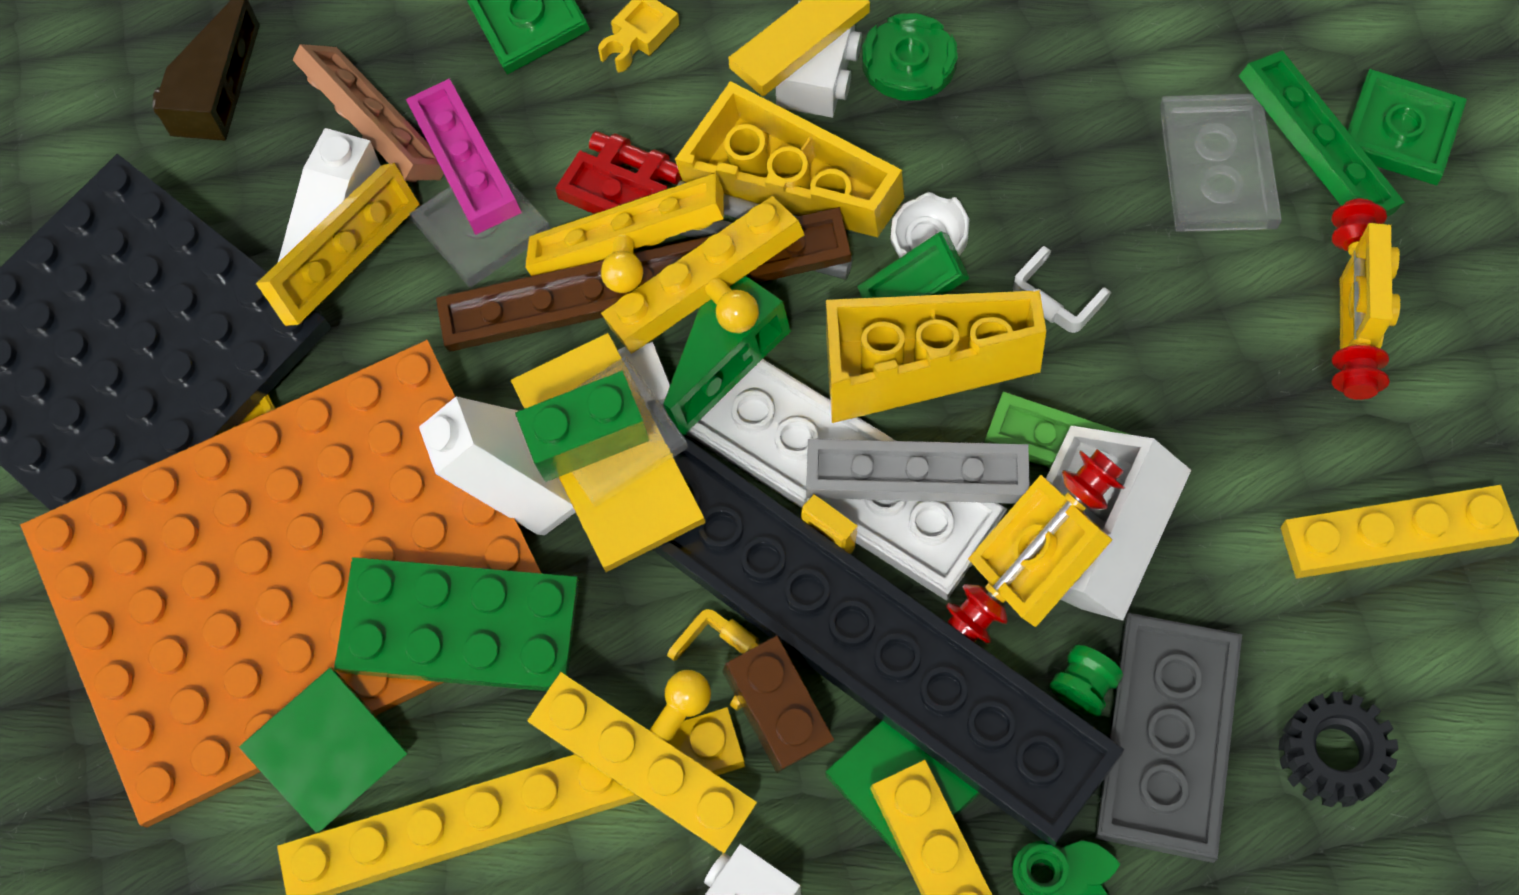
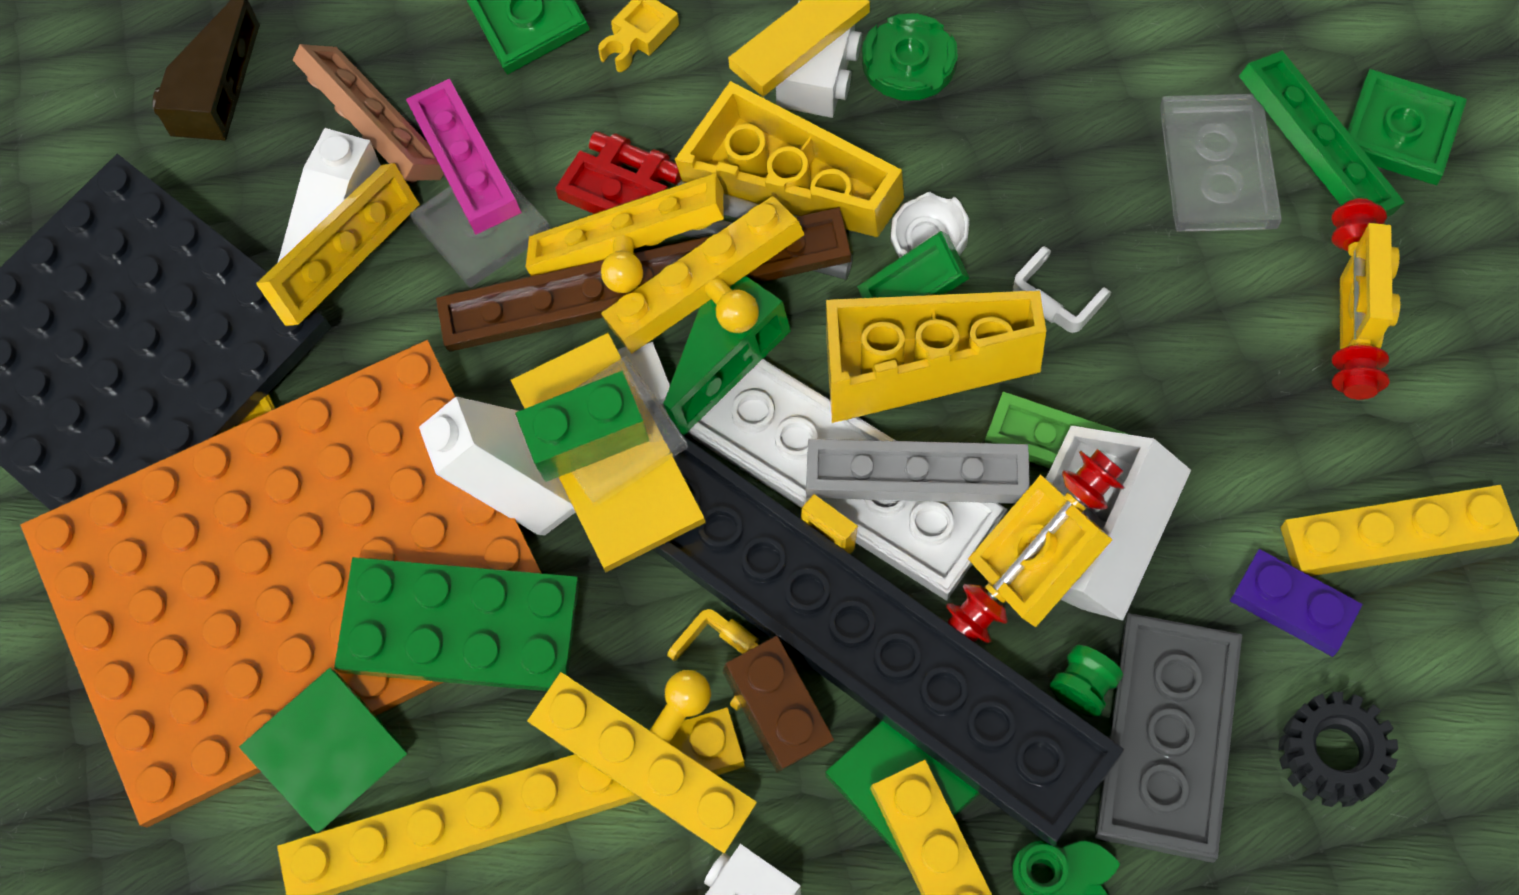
none -> dark purple plate [1230,549,1363,657]

